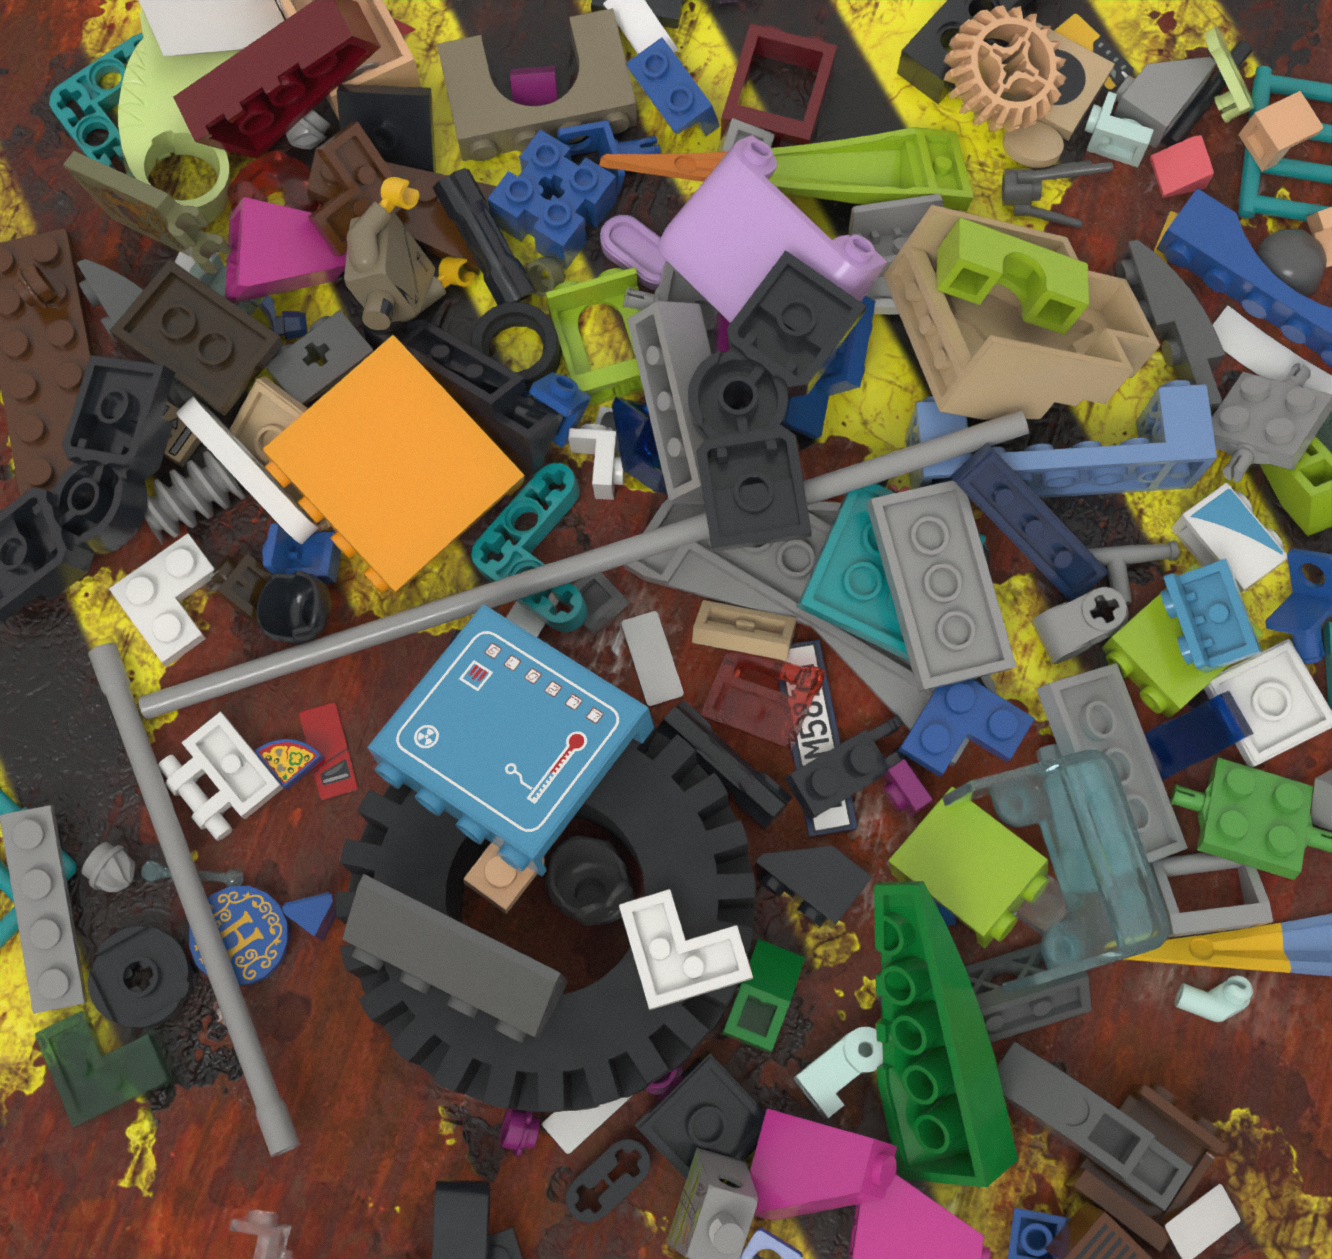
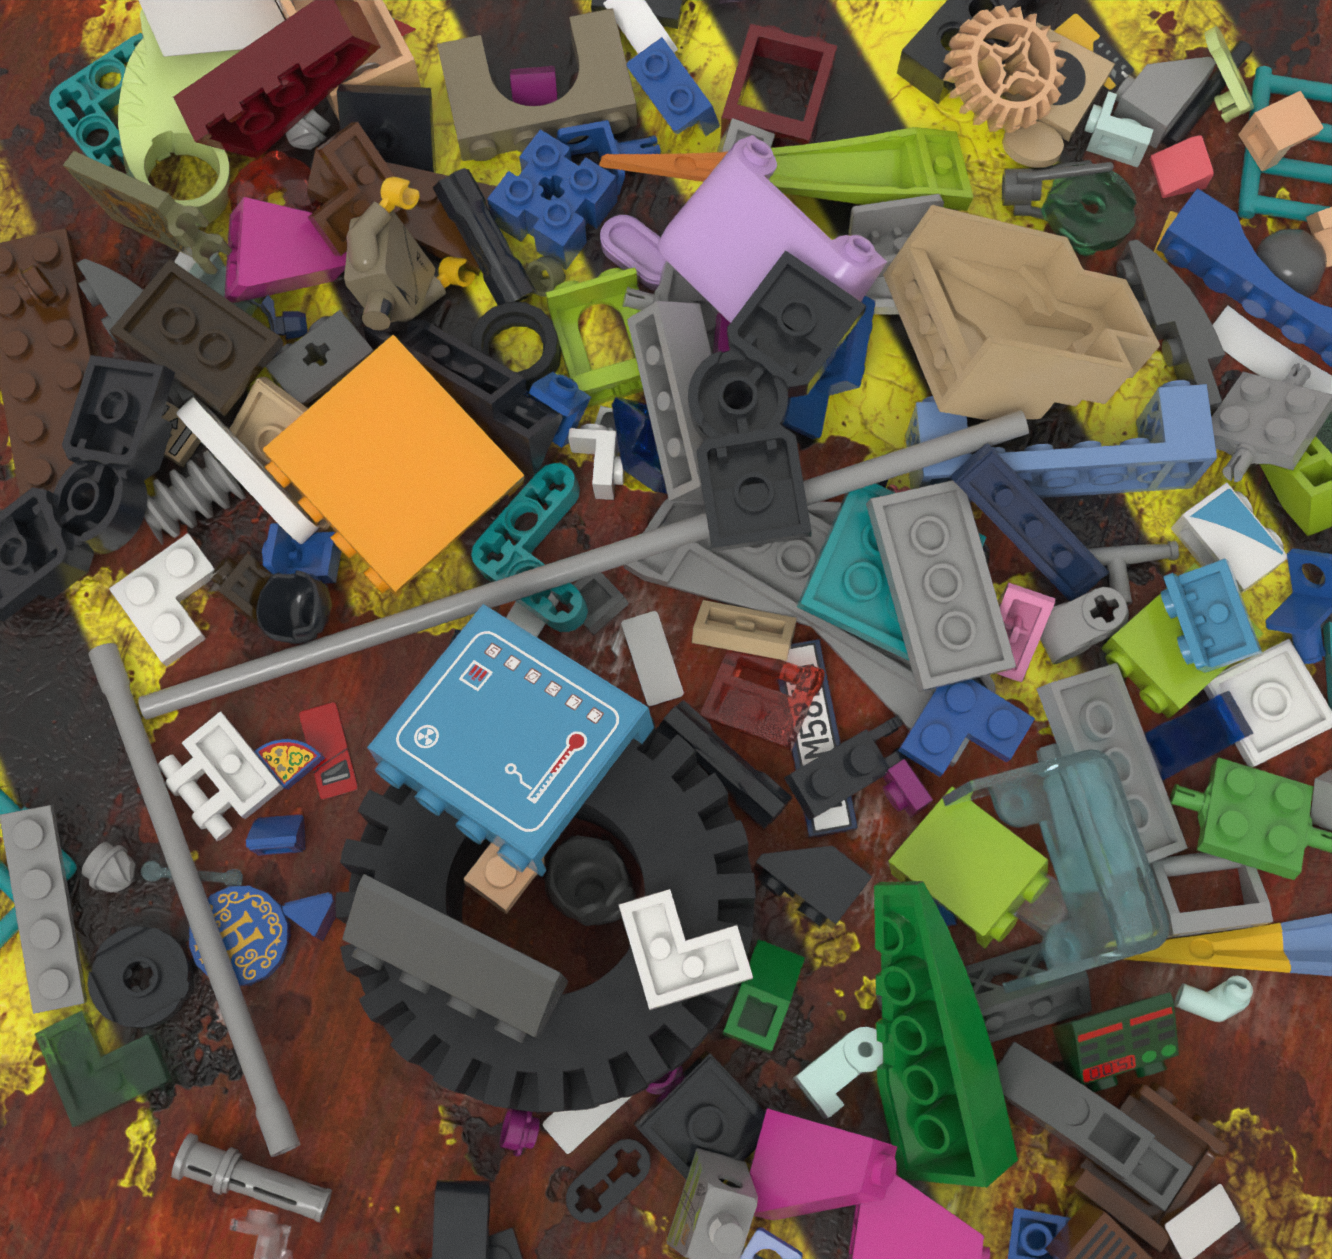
lime arch [936,217,1089,335] -> none
none -> light grey pin [171,1133,332,1223]
none -> blue slope [246,815,305,856]
none -> bright pink slope [996,583,1056,682]
none -> clear green plate [1041,164,1137,256]
none -> dark green slope [1052,992,1179,1092]

